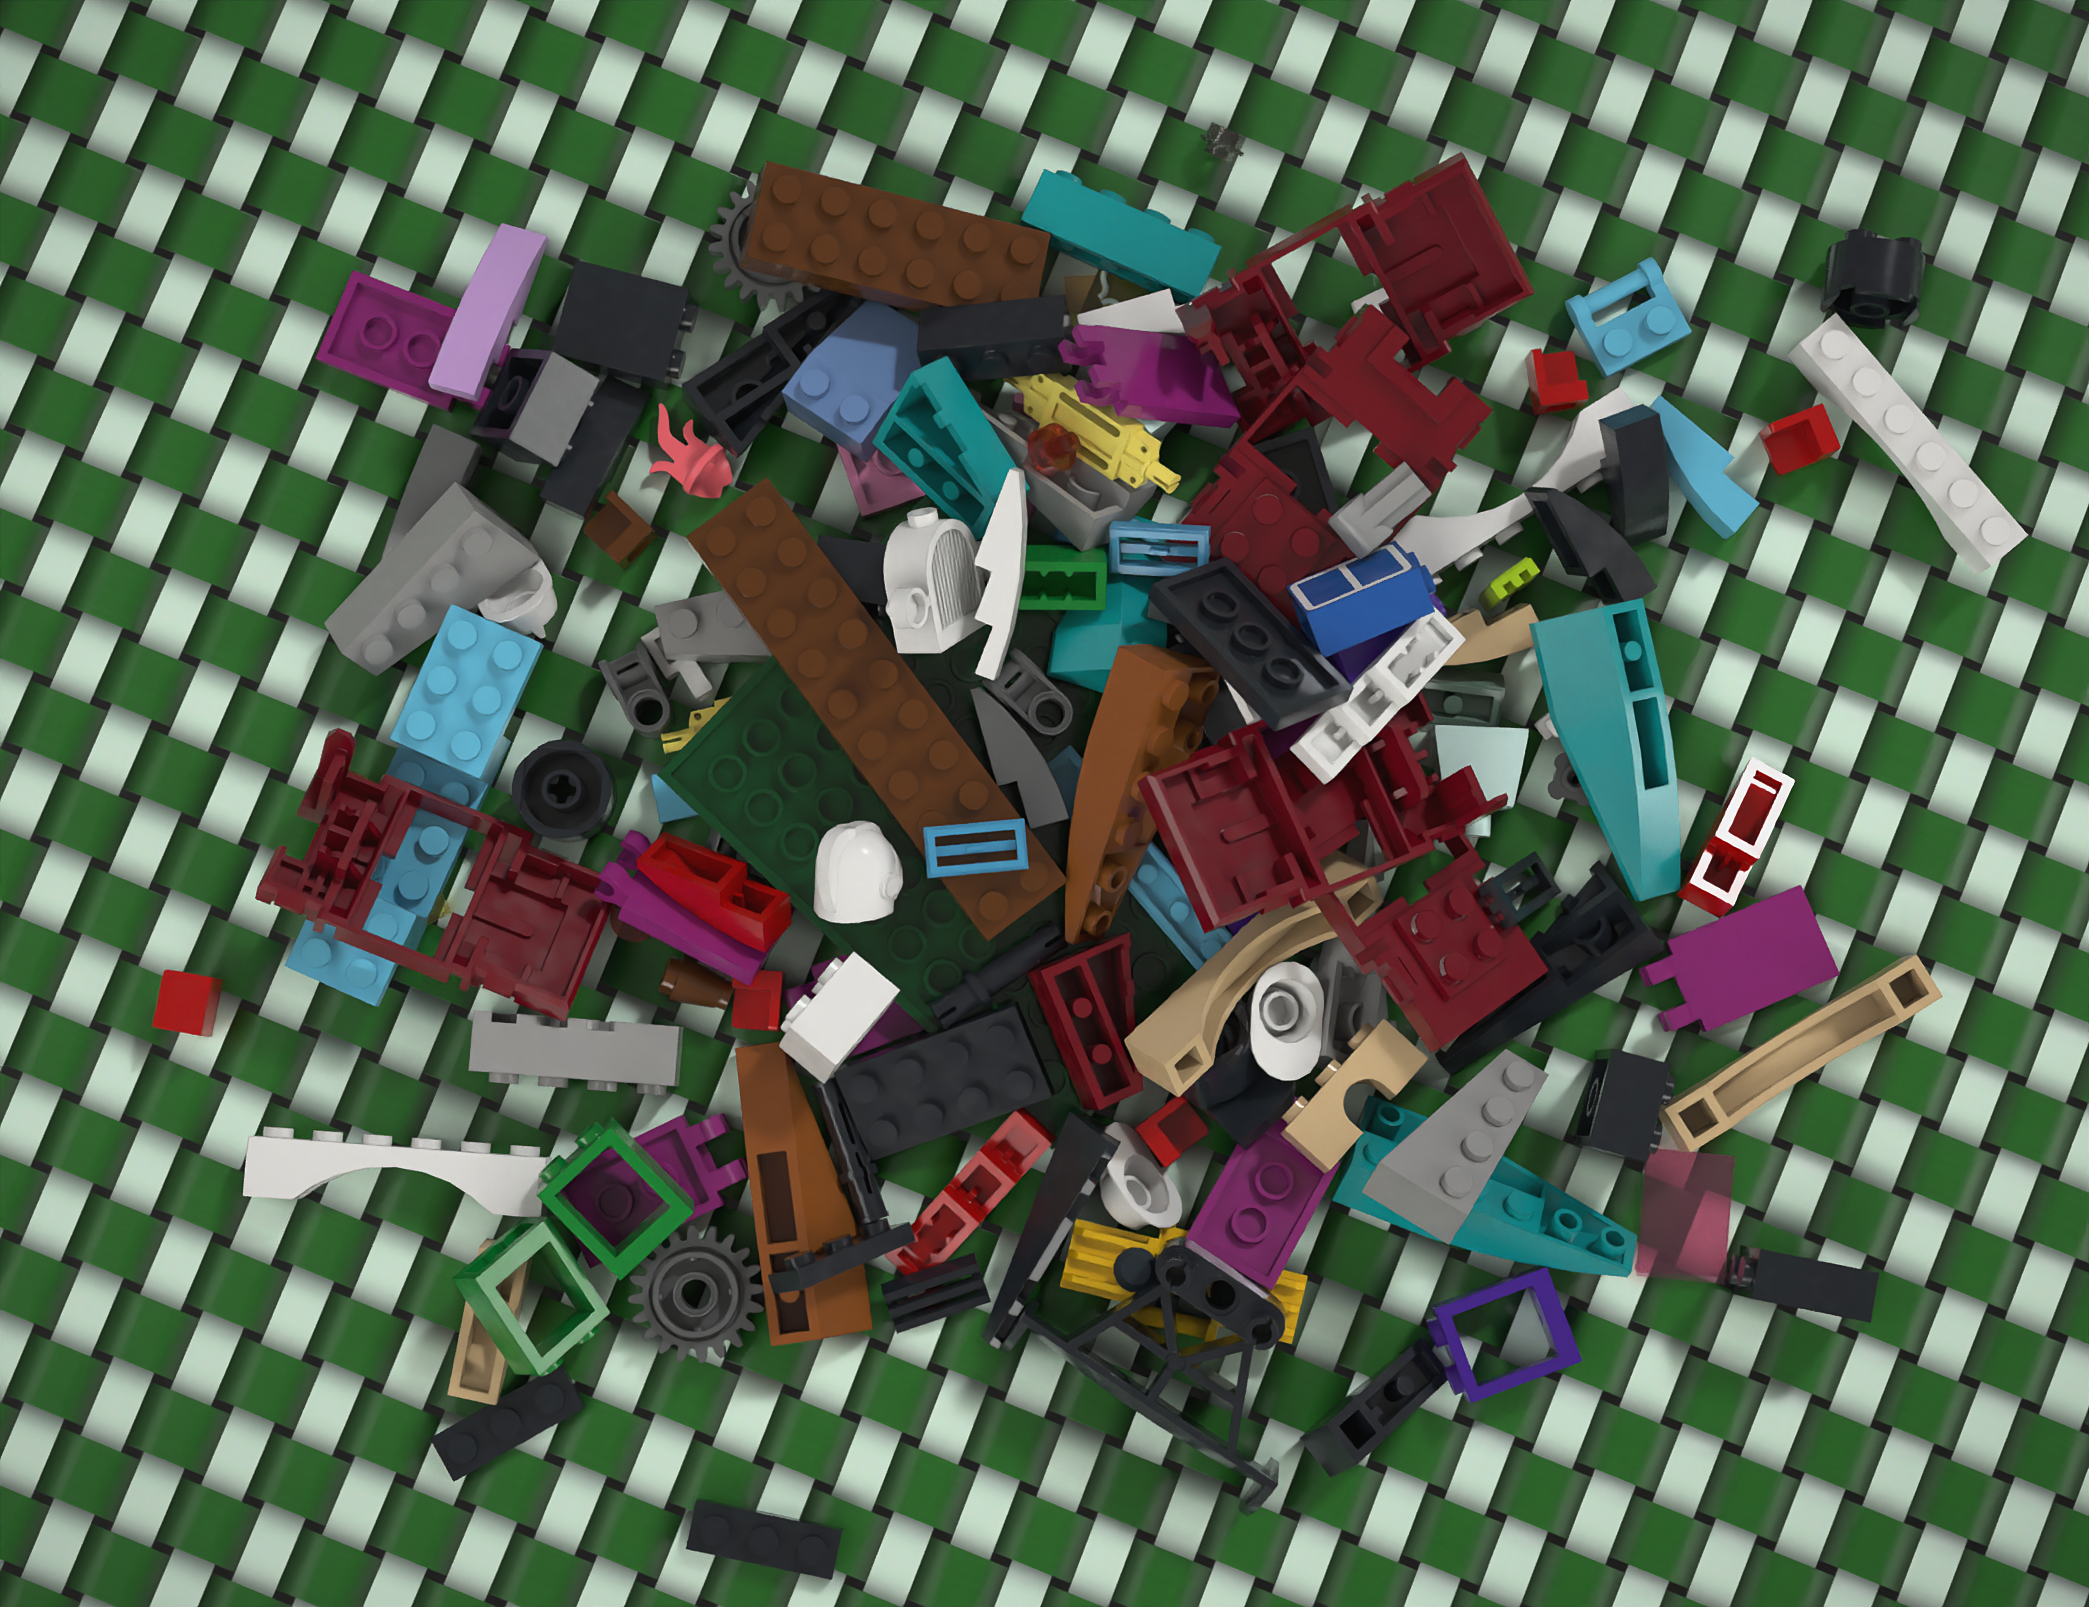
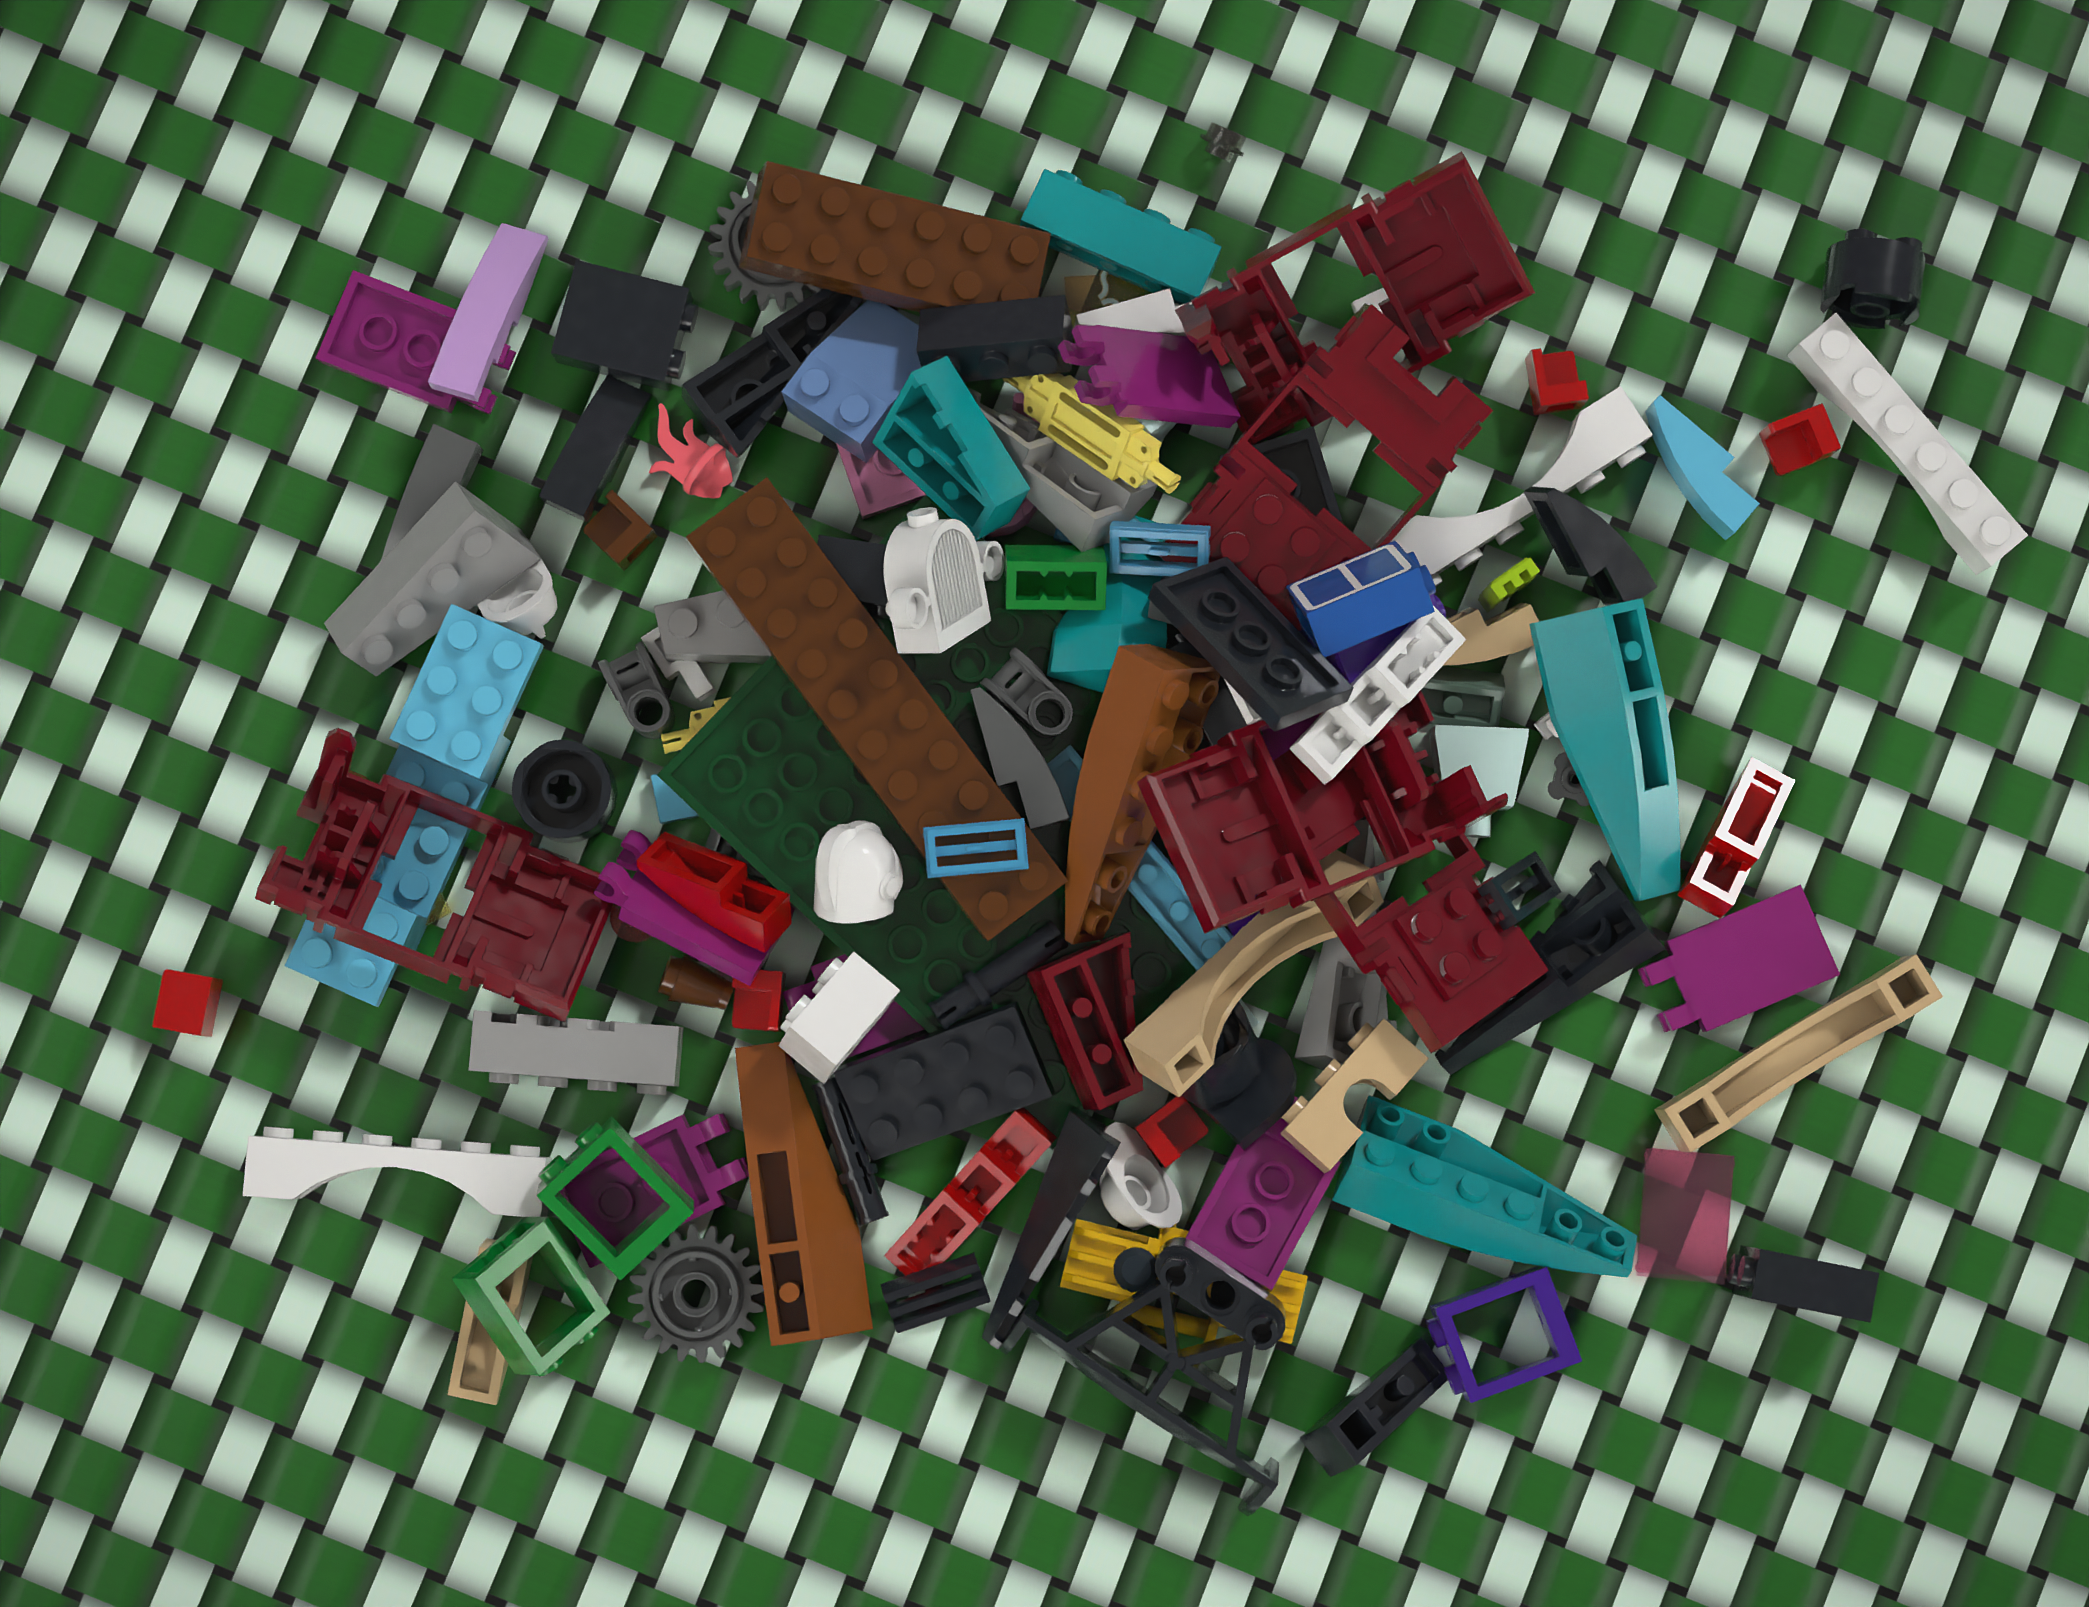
black plate [430,1363,587,1482] -> none
brick [469,348,600,467] -> none
black plate [686,1498,843,1580] -> none
black plate [768,1218,916,1294] -> none
white slope [974,467,1028,681] -> none
clear red tile [1027,423,1080,476] -> none
white piece [1246,962,1324,1081] -> none
light grey piece [1327,461,1432,560] -> none
light grey wedge [1362,1049,1549,1245] -> none
medium azure plate [1565,257,1692,380] -> none
black brick [1572,1049,1675,1162] -> none
black slope [1598,404,1669,548] -> none

